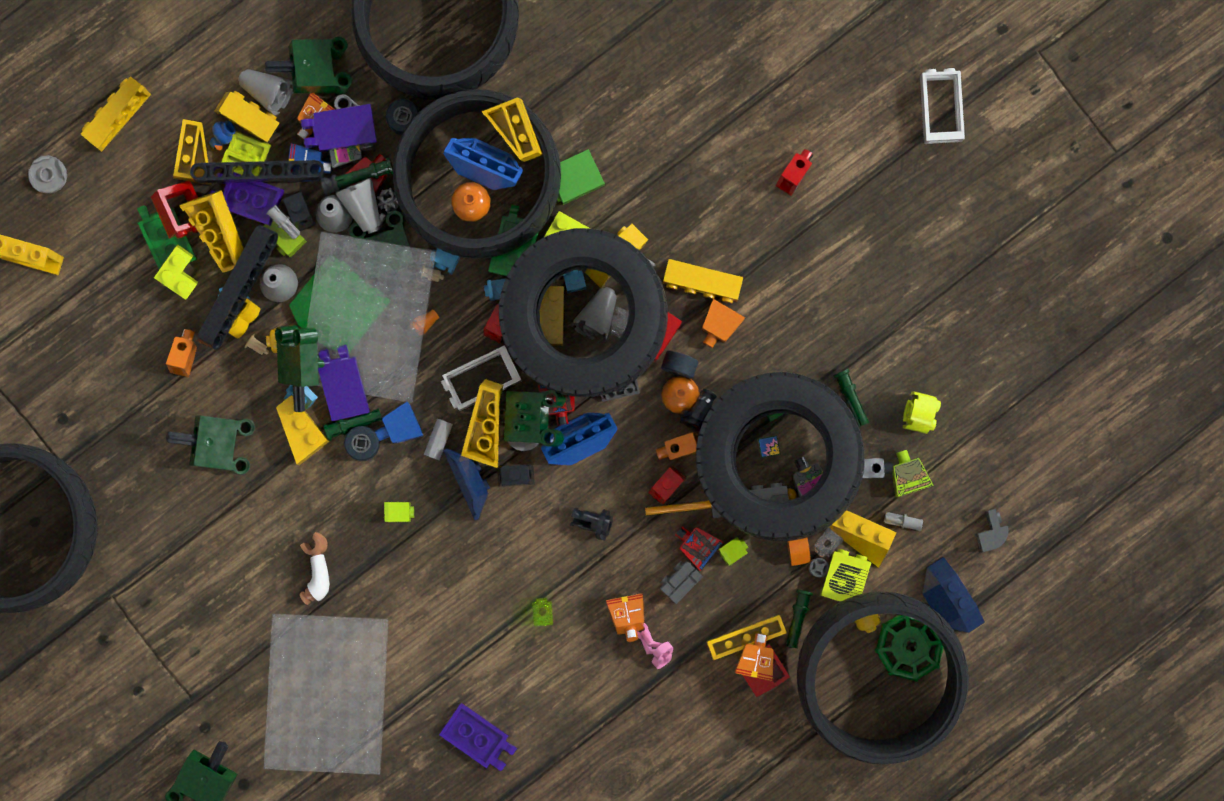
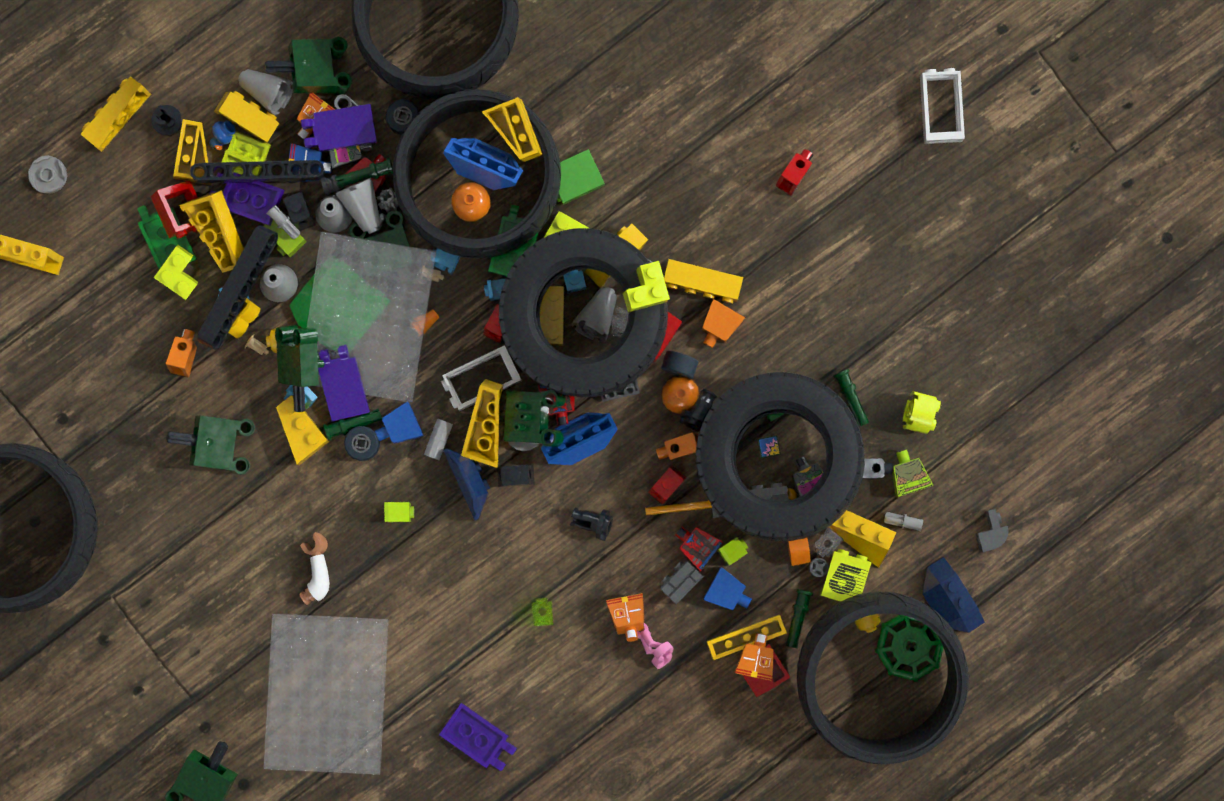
none -> black piece [151,105,182,137]
none -> neon yellow brick [623,261,670,312]
none -> blue torso [703,567,752,610]

